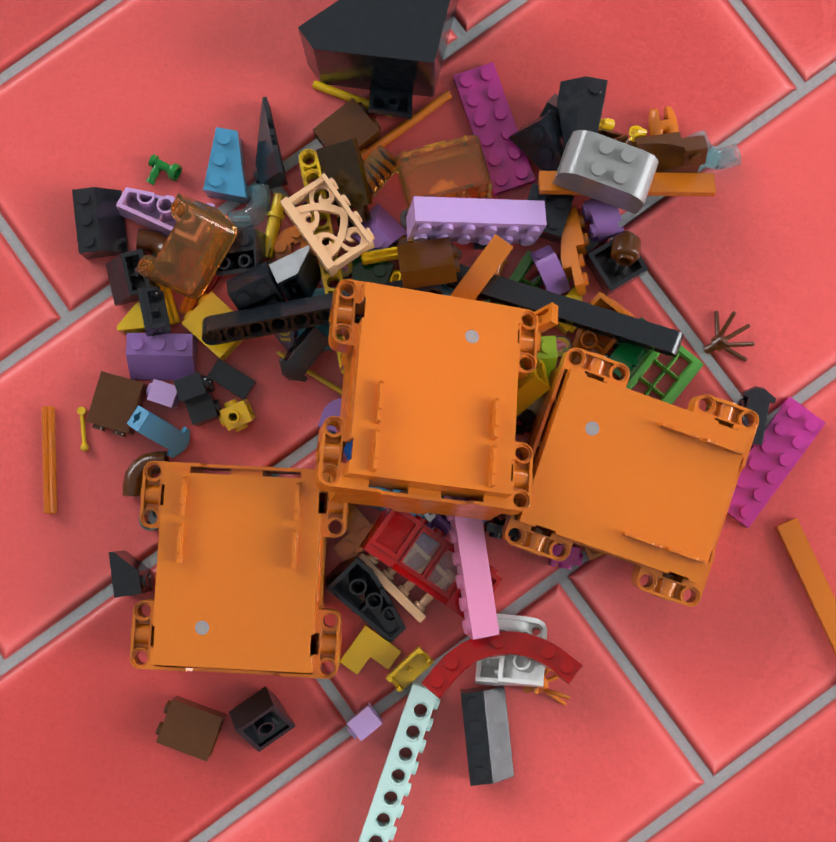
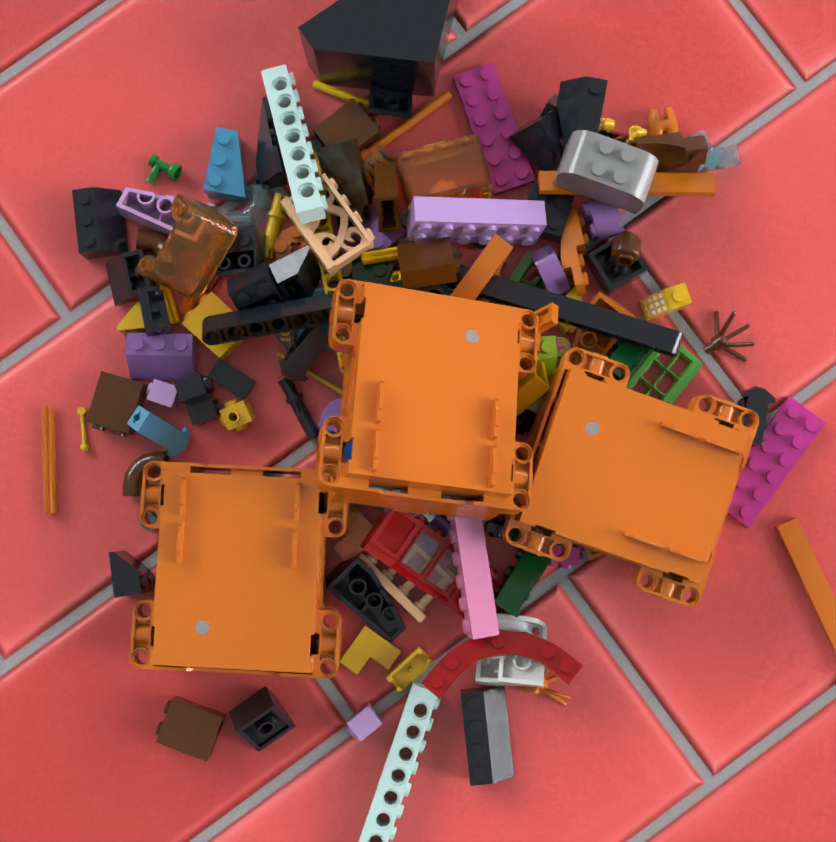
none -> light aqua brick [261,64,328,225]
none -> black pin [278,377,319,440]
none -> reddish brown brick [374,162,401,232]
none -> dark green wedge [493,548,551,618]
none -> yellow slope [639,282,692,321]

